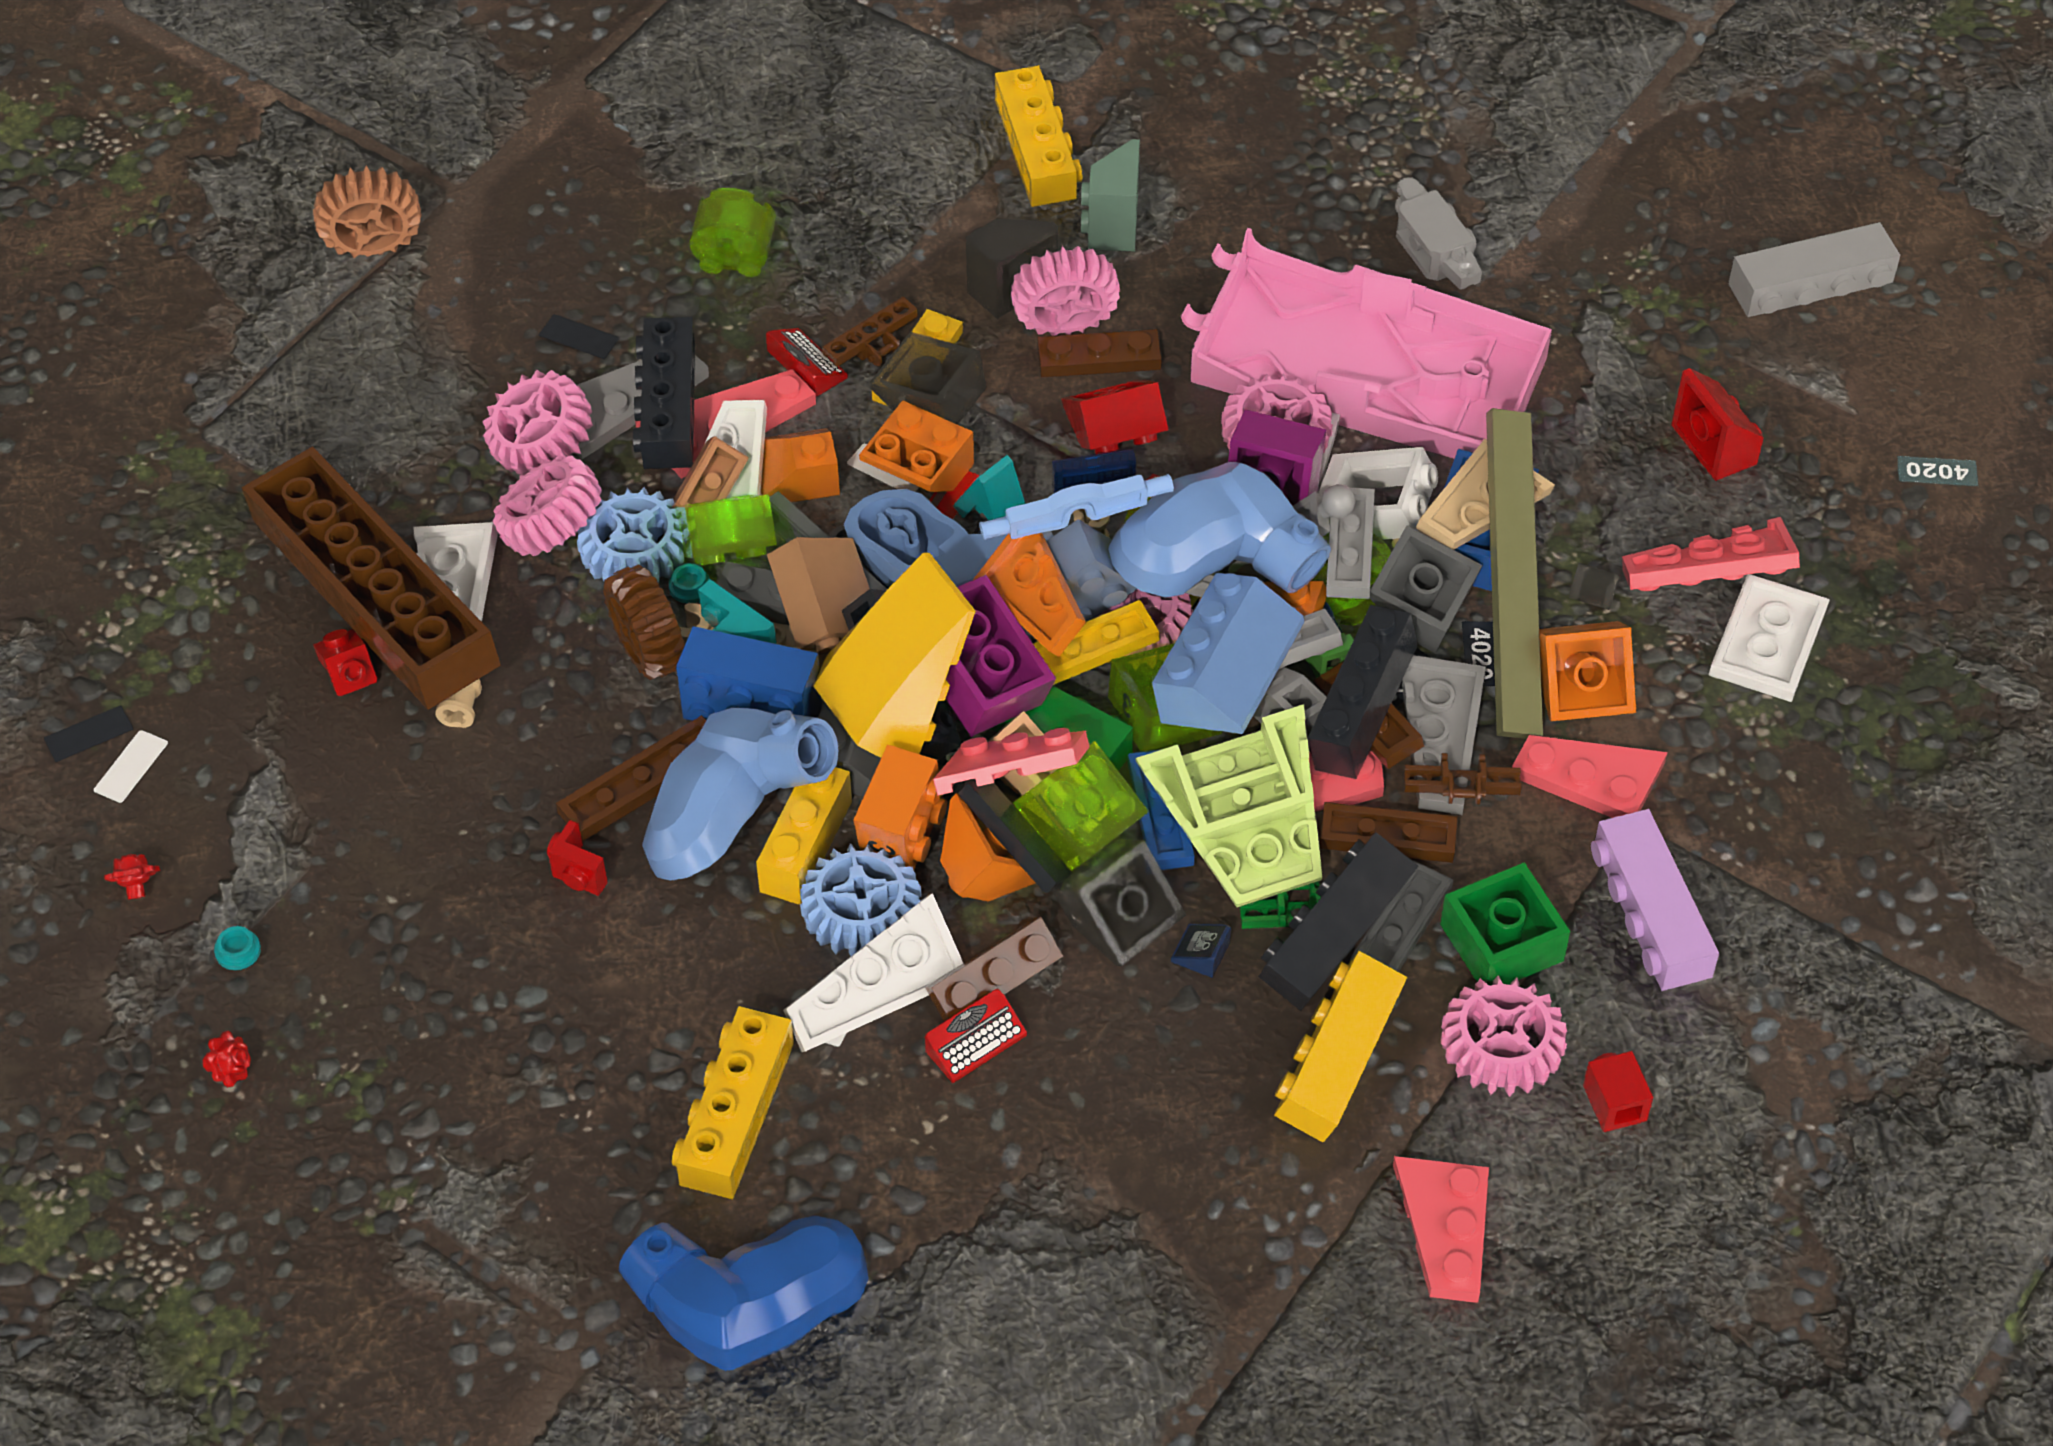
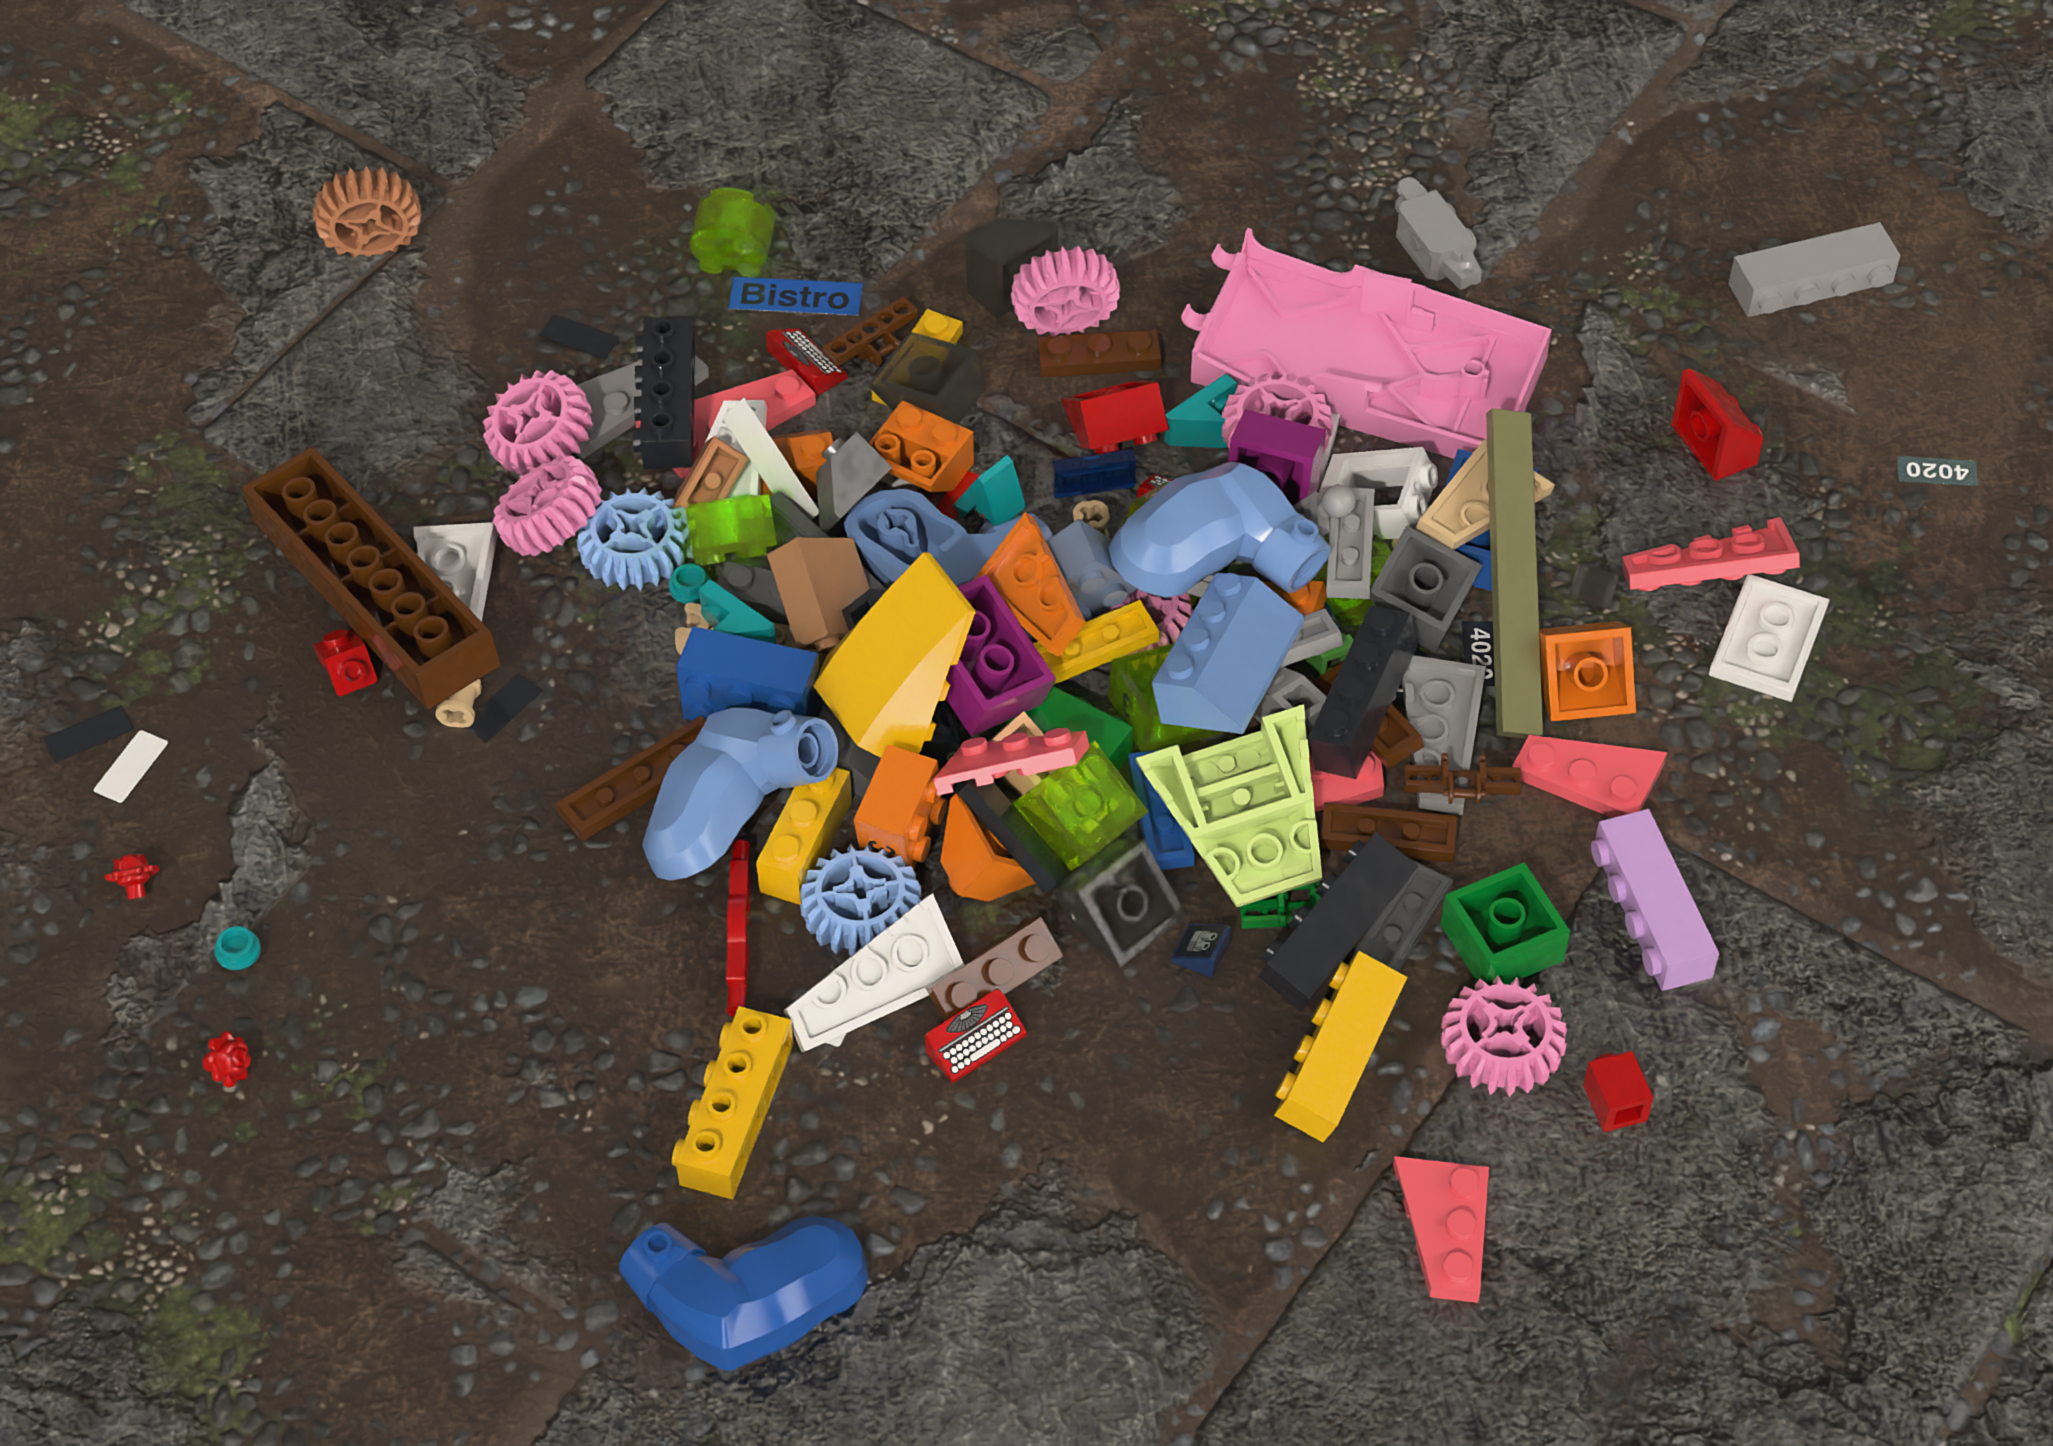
red bracket [547,820,608,896] -> none
reddish brown gear [603,564,685,680] -> none
light blue piece [979,474,1174,540] -> none
yellow brick [995,66,1082,207] -> none
sand green slope [1081,139,1140,252] -> none
none -> black sticker [464,674,543,743]
none -> white sticker [722,398,819,520]
none -> red piece [726,840,751,1017]
none -> blue sticker [728,277,863,315]
none -> flat silver slope [816,432,892,533]
none -> teal slope [1164,373,1237,448]

